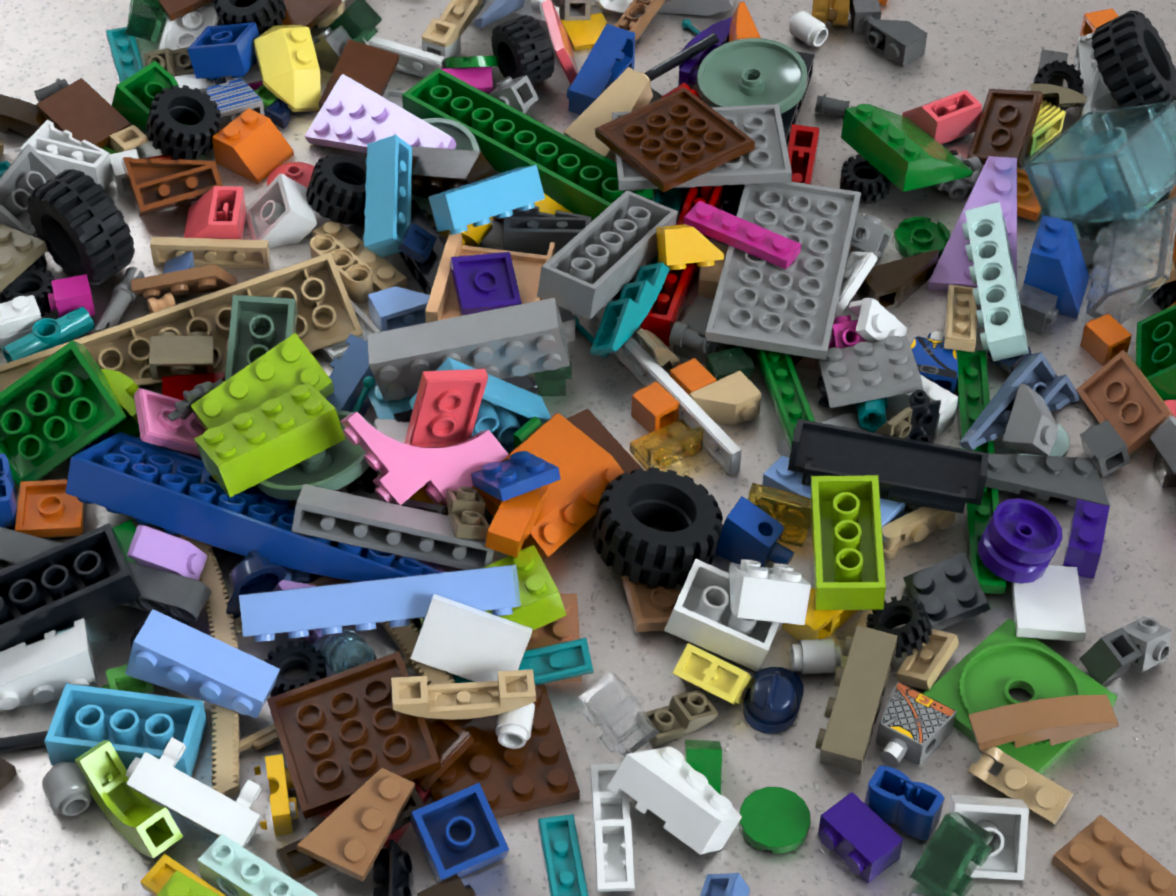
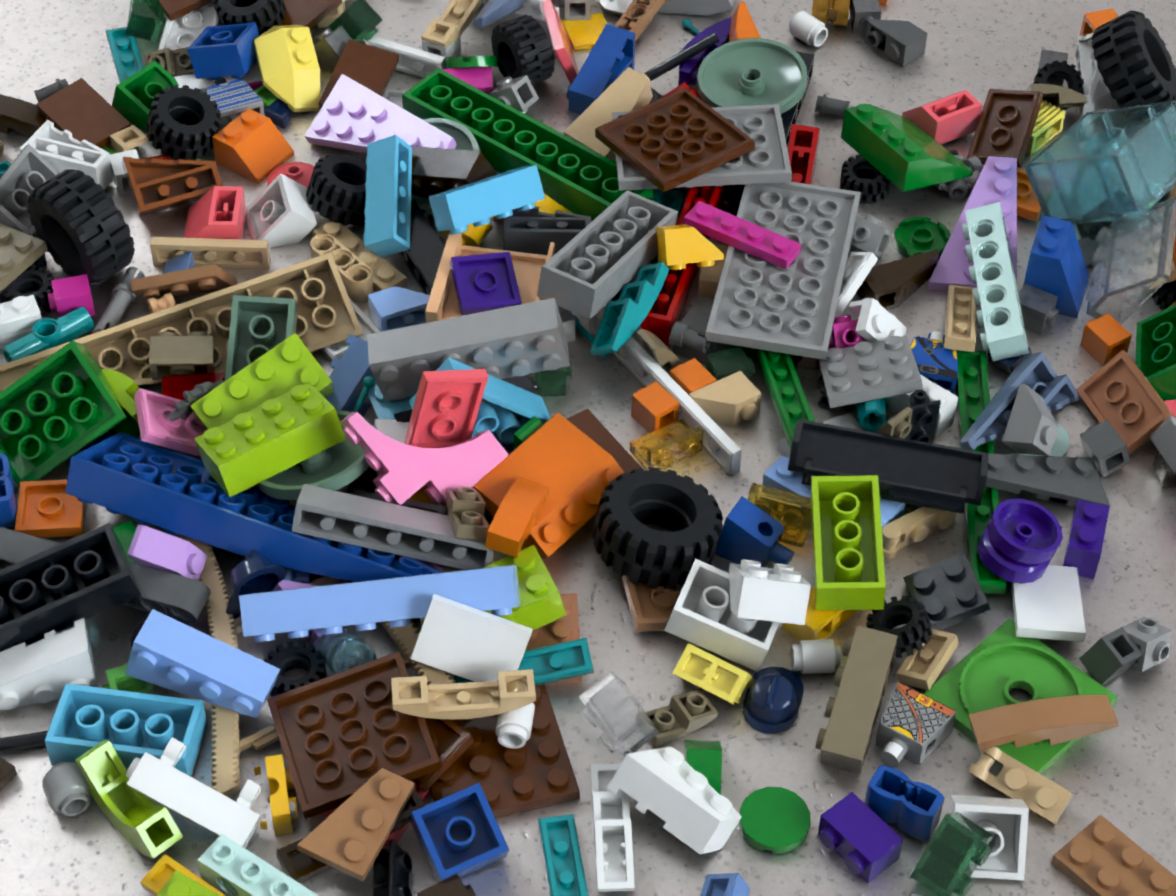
dark blue plate [398,223,437,264] -> none
blue plate [471,451,561,502] -> none

